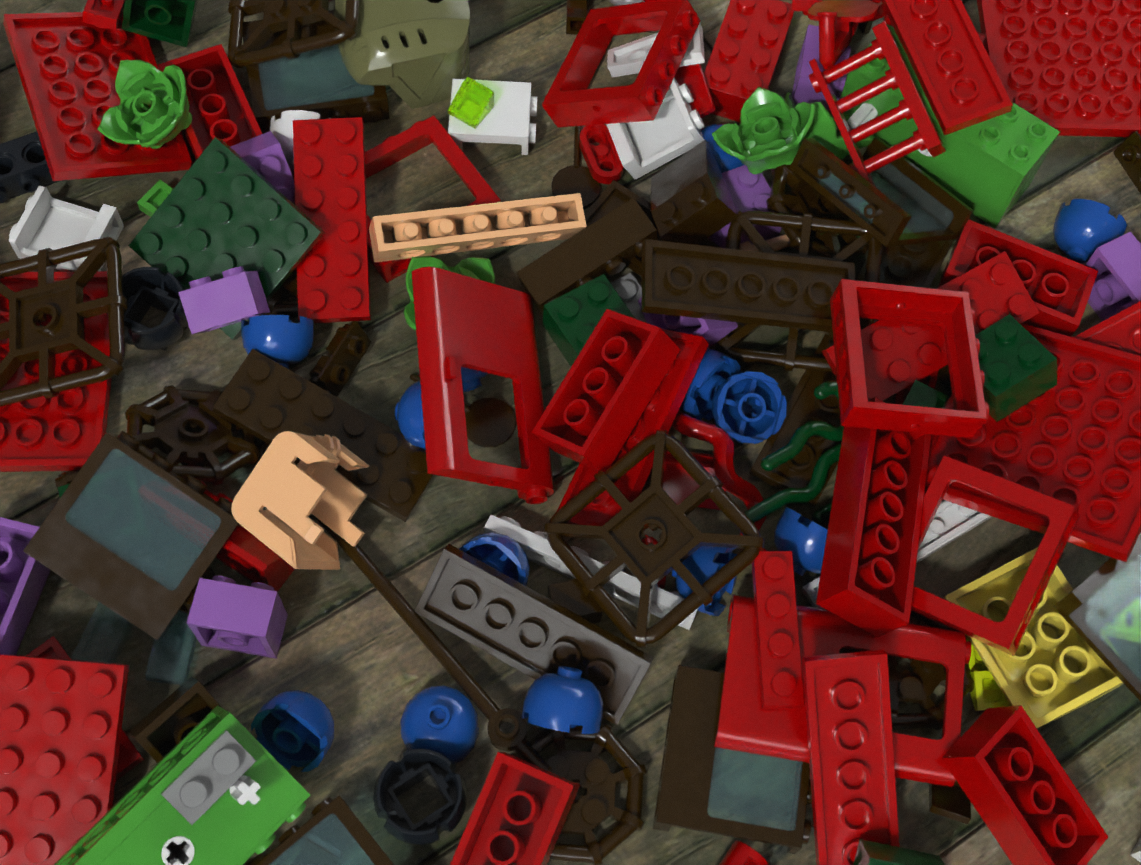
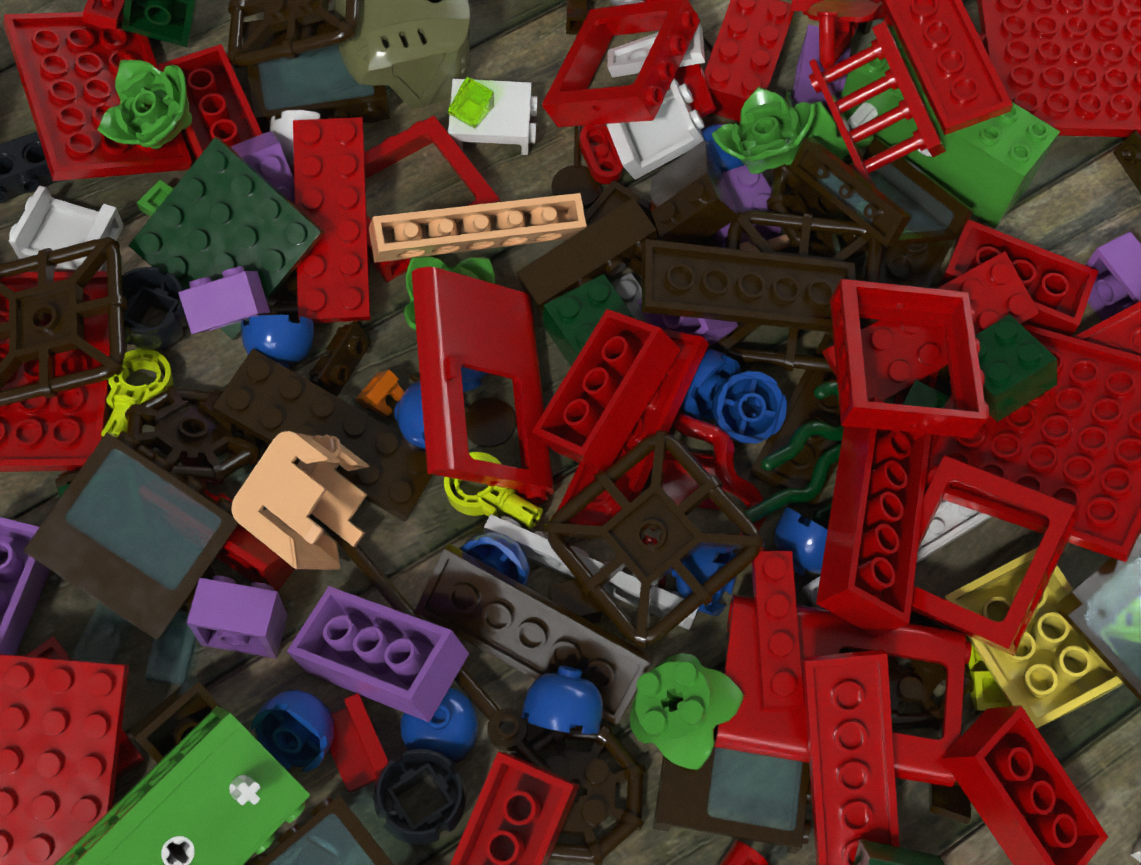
light grey plate [160,730,256,825] -> none
blue cylinder [1053,199,1127,263] -> none
none -> neon yellow pin [101,349,174,437]
none -> medium lavender brick [287,586,469,722]
none -> red panel [330,693,388,792]
none -> orange tile [355,369,404,417]
none -> neon yellow pin [444,452,543,529]
none -> bright green brick [630,653,744,770]

